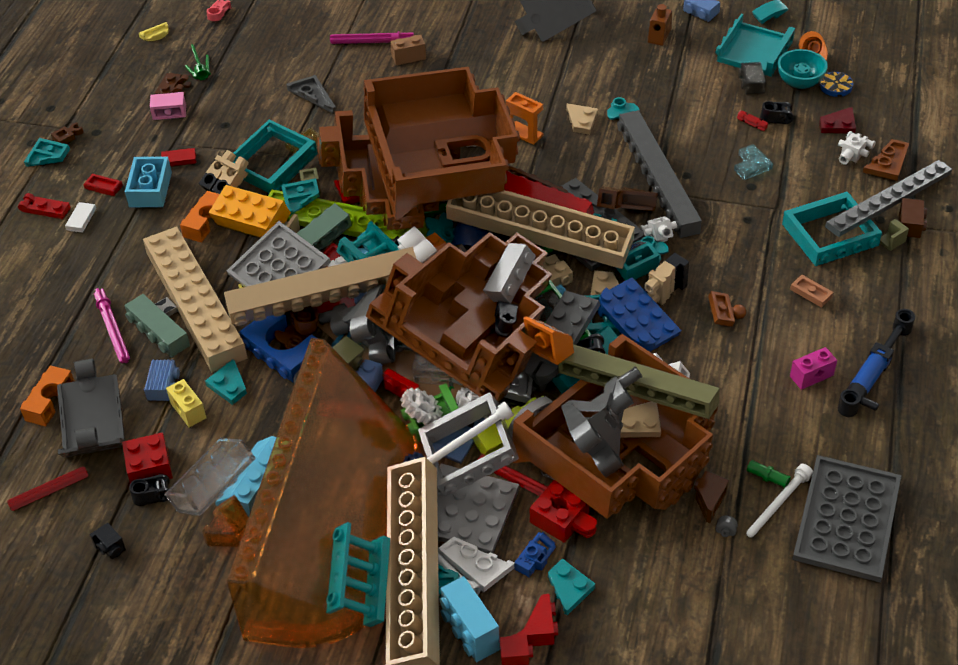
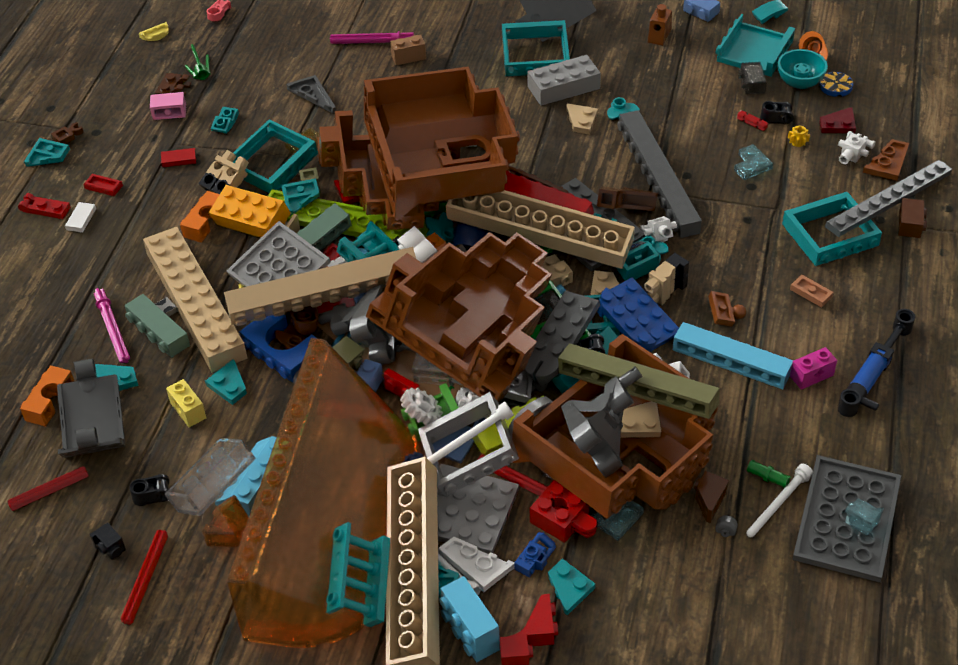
red brick [122,432,173,484] -> none
medium azure brick [125,157,172,207] -> none
medium blue brick [144,359,180,401] -> none
light grey brick [483,243,536,303] -> none
black piece [494,300,518,338] -> none
orange window [506,92,543,145] -> none
orange slope [523,316,574,365] -> none
olive panel [880,219,909,251] -> none
none -> teal wing [95,364,139,391]
none -> red axle [121,529,168,625]
none -> teal slope [211,107,239,133]
none -> teal window [502,20,570,76]
none -> light grey brick [527,55,601,106]
none -> clear light blue plate [591,501,644,541]
none -> medium azure brick [673,322,793,389]
none -> yellow gear [788,126,810,147]
none -> clear light blue window [845,498,884,536]

